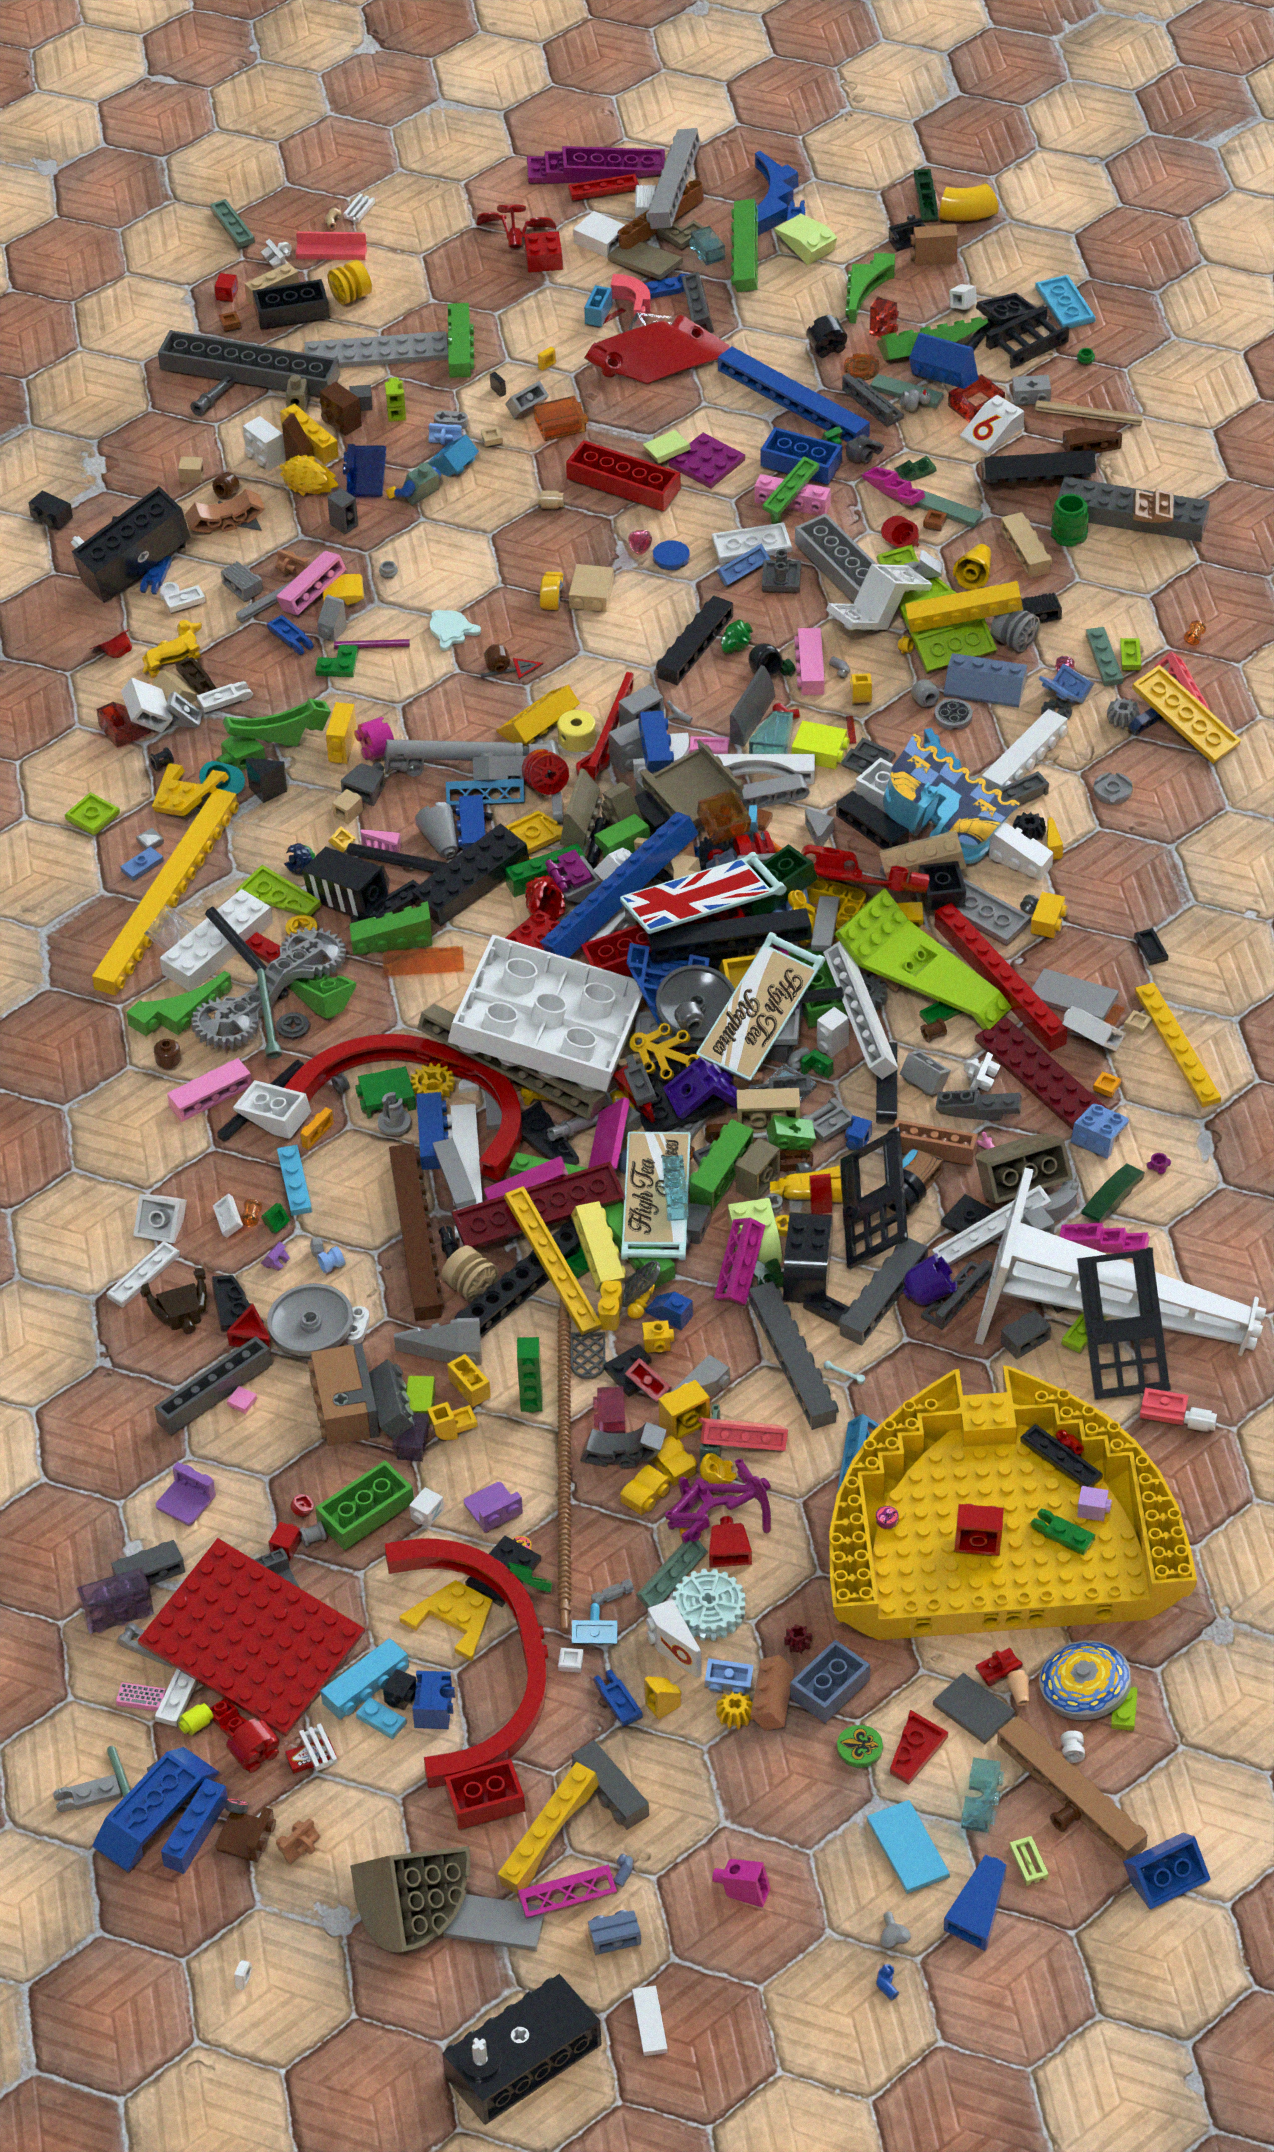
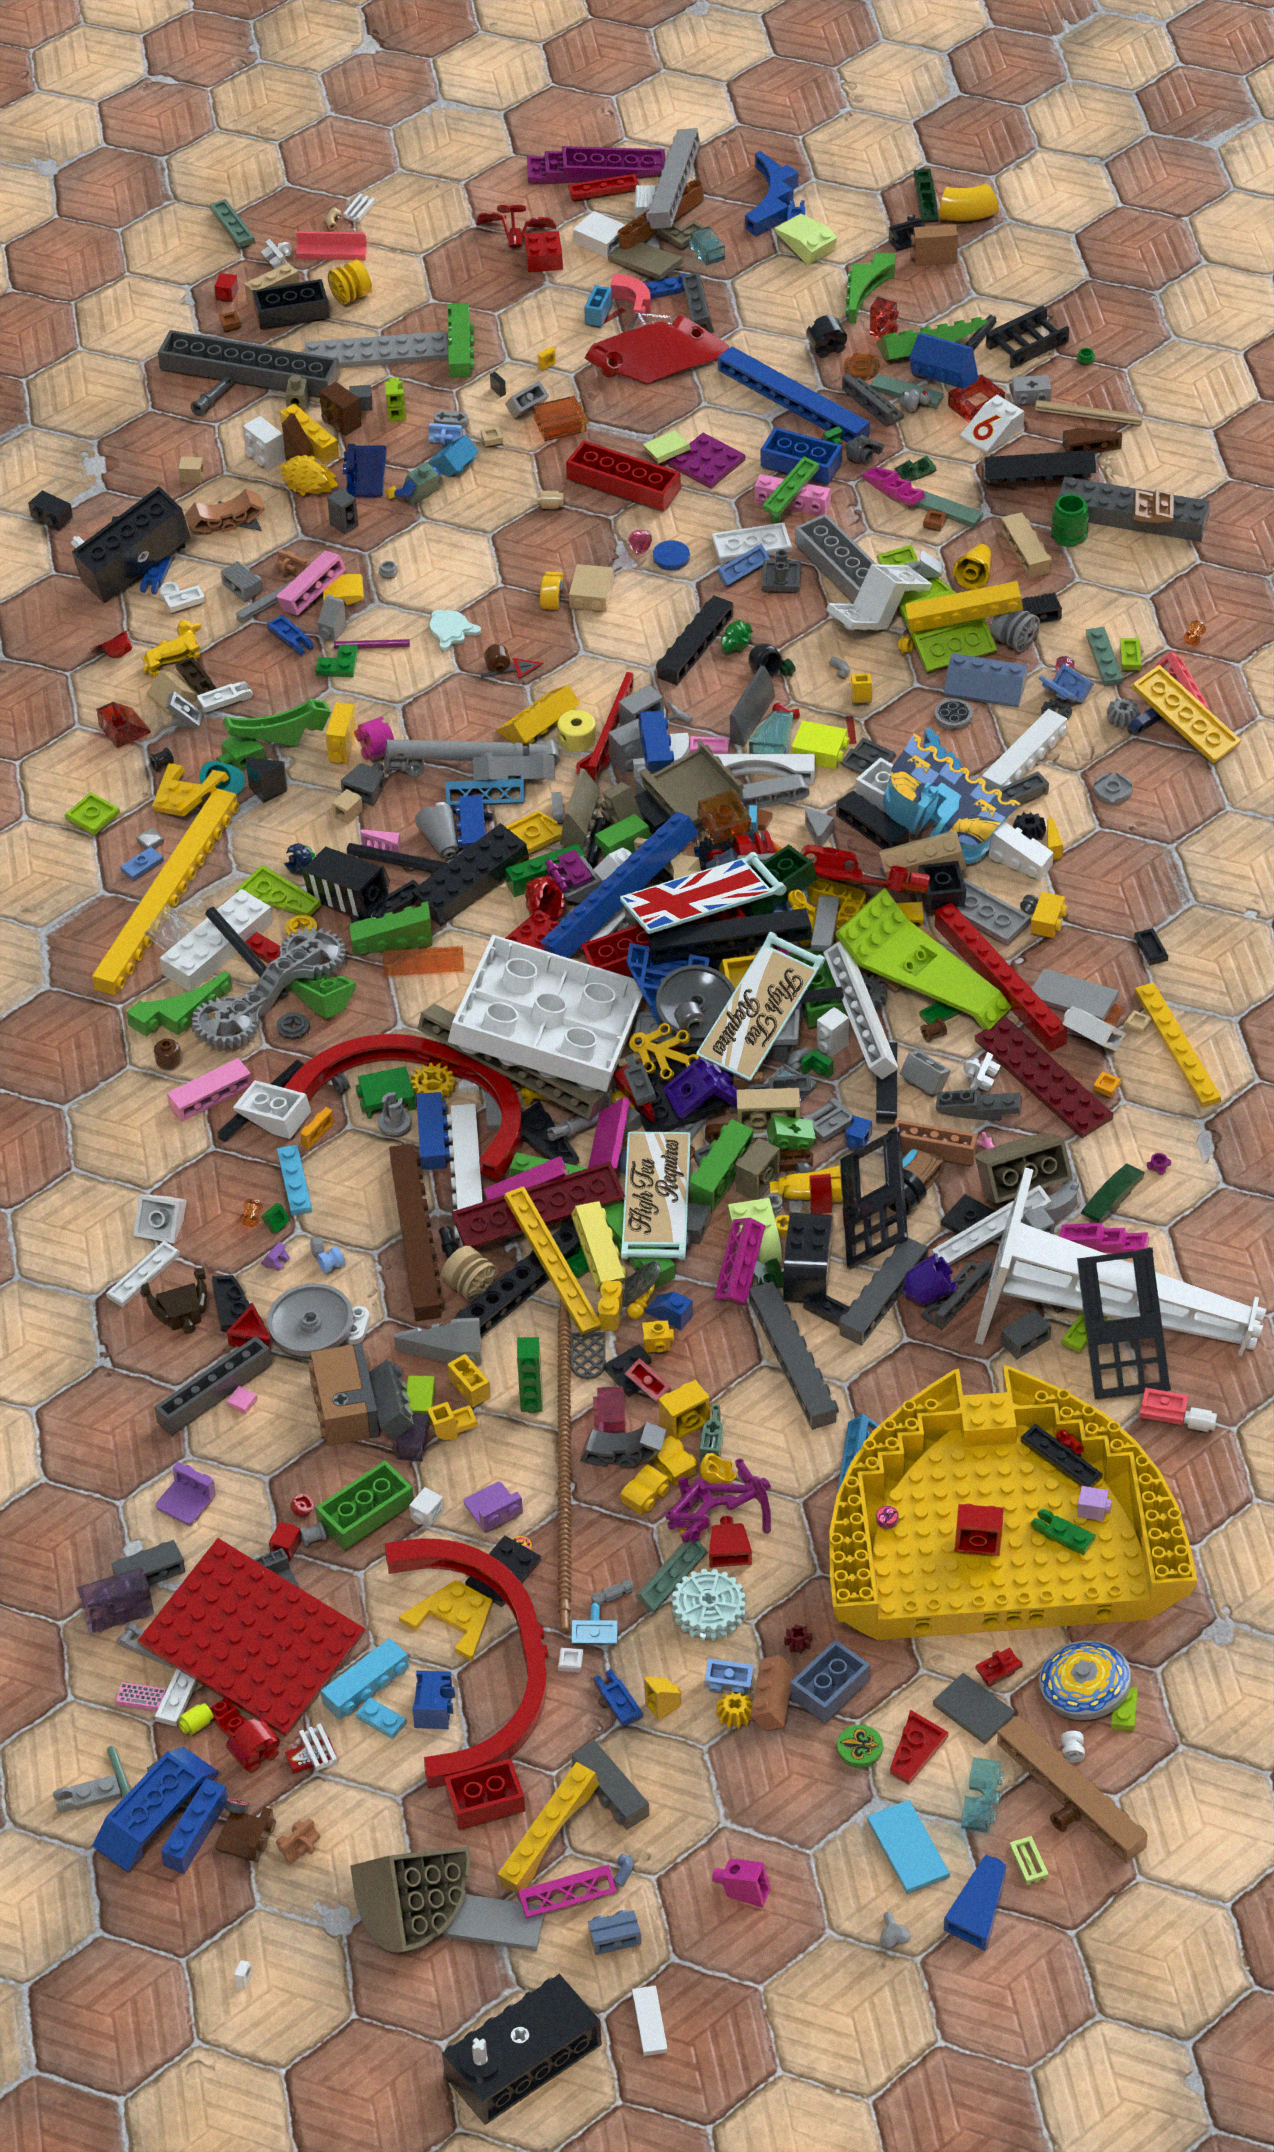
white brick [121,678,173,733] -> none
reddish brown head [212,472,240,499] -> none
white plate [213,1194,243,1238] -> none
sand green piece [257,968,282,1059] -> none
yellow tile [328,826,356,853] -> none
black brick [383,1669,417,1710] -> none
light grey tile [432,1138,476,1209] -> none
green slope [507,1562,552,1592] -> none
red wheel [522,749,569,795] -> none
white slope [646,1599,701,1678] -> none
clear light blue arch [662,1155,689,1221] -> none
light grey slope [671,1355,730,1397] -> none
coral panel [698,1418,788,1451] -> none
bright green brick [731,198,758,292] -> none
bright pink brick [794,628,824,695] -> none
light aqua hinge [824,1361,865,1384] -> none
blue arm [876,1964,899,2001] -> none
red piece [881,515,919,548] -> none
light grey head [911,679,939,707] -> none
white brick [949,284,977,310] -> none
black plate [976,292,1036,326] -> none
light nougat cone [1006,1670,1030,1706] -> none
medium azure tile [1035,275,1096,329] -> none
medium blue bracket [1071,1104,1129,1158] -> none
blue slope [1123,1832,1211,1909] -> none

